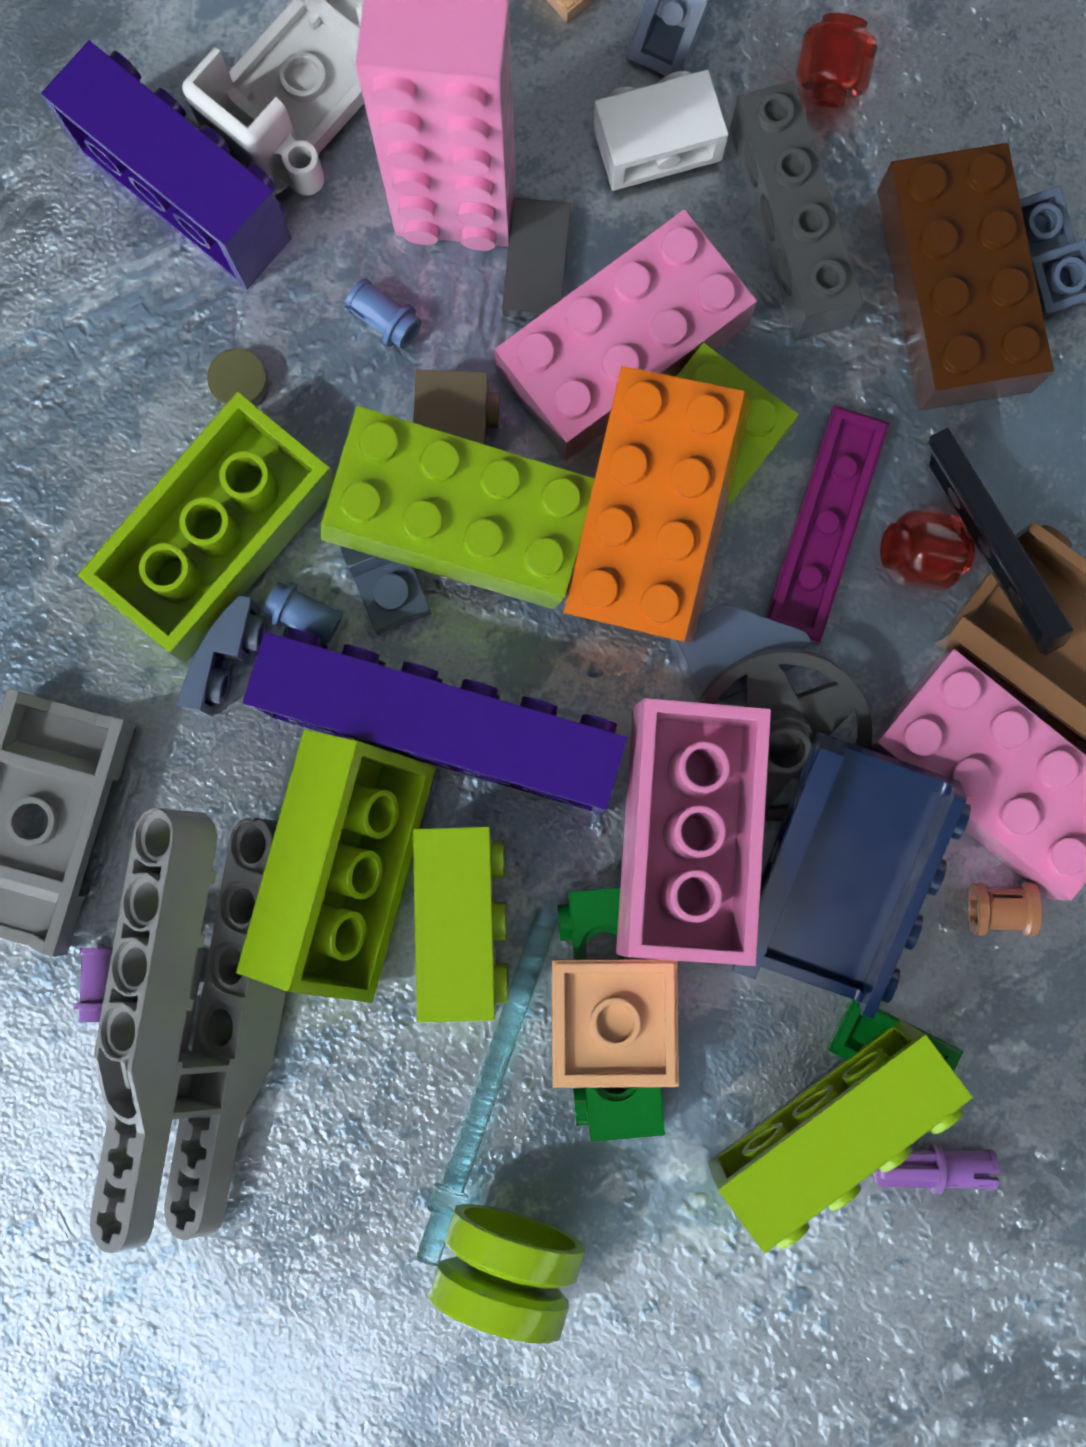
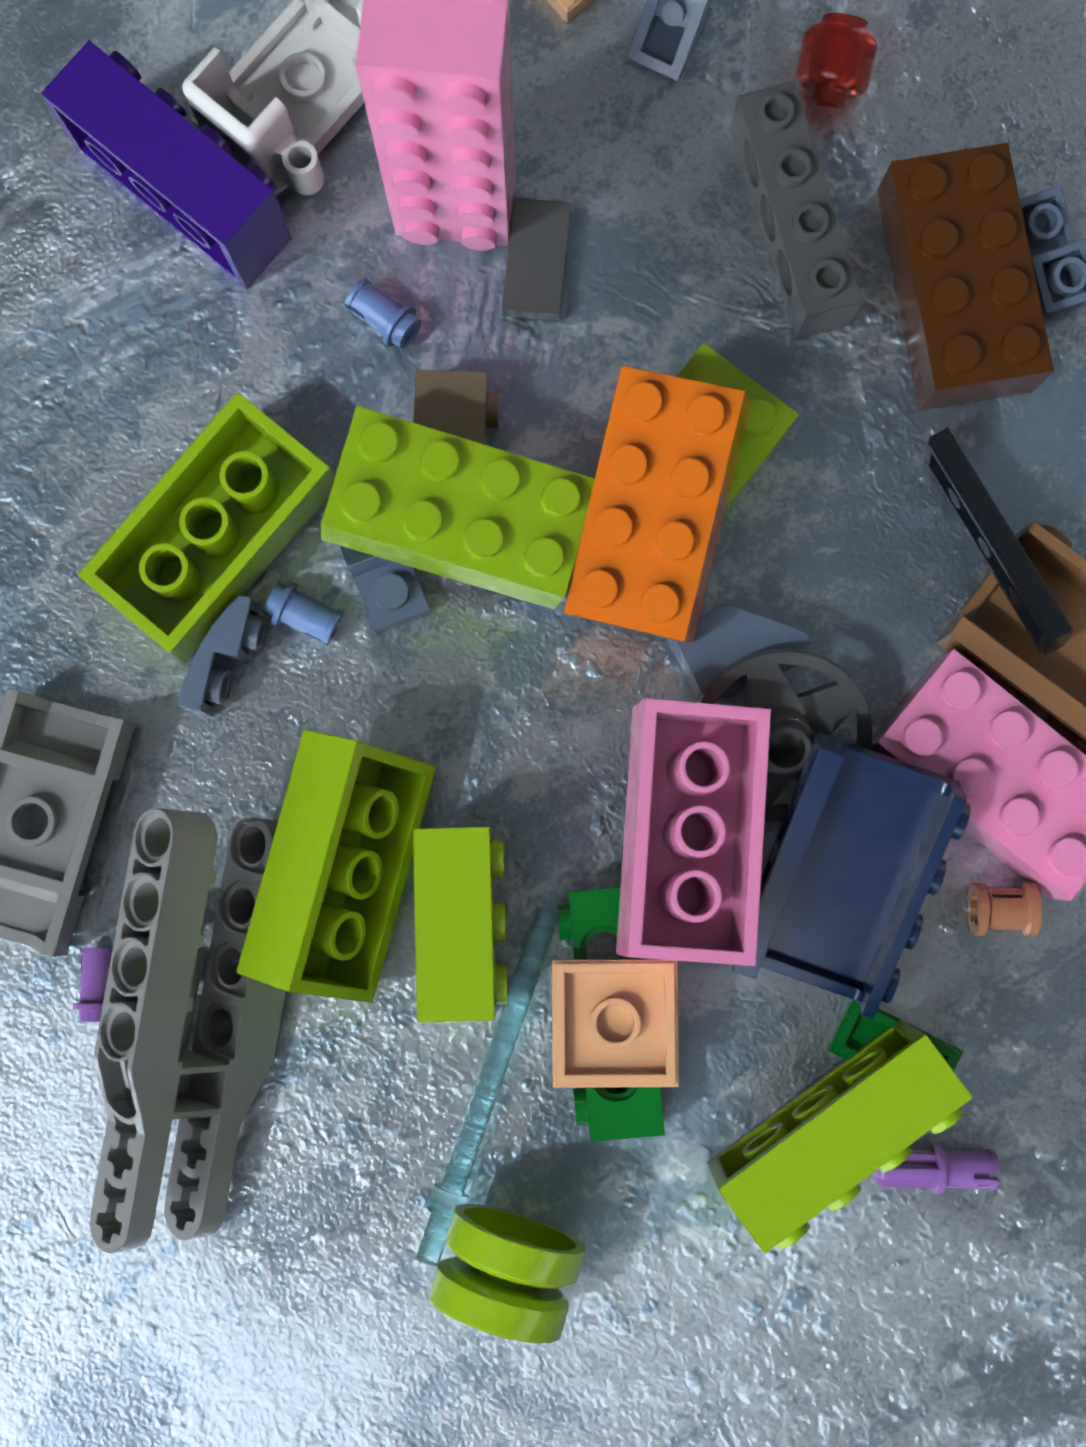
olive tile [207,348,269,406] -> none
dark purple brick [242,627,628,815] -> none
bright pink brick [494,209,758,461] -> none
white brick [593,69,728,191] -> none
magenta tile [765,405,890,645] -> none
clear red head [880,510,975,591] -> none

